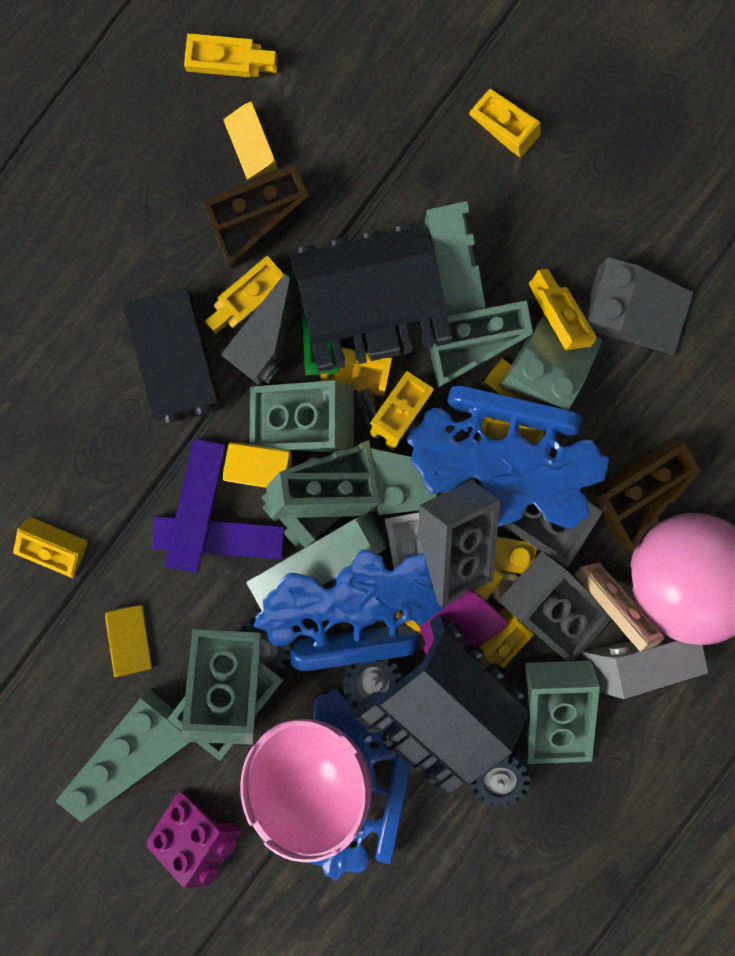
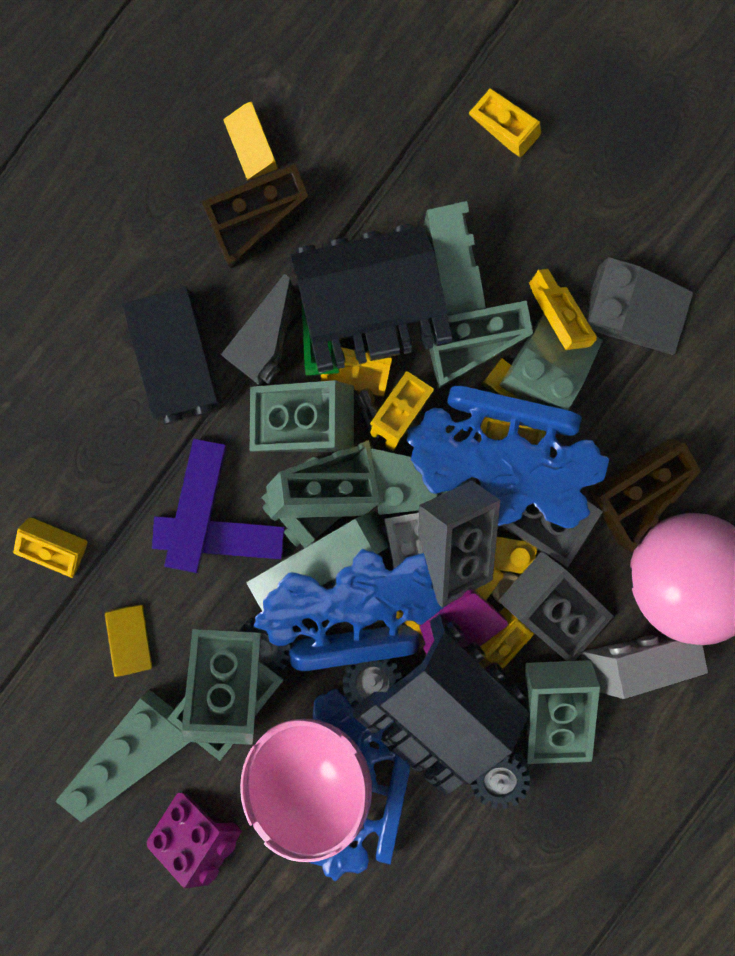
yellow hinge [184,34,278,77] -> none
yellow hinge [205,255,284,334] -> none
yellow slope [223,442,292,488] -> none
tan tile [574,563,664,652] -> none

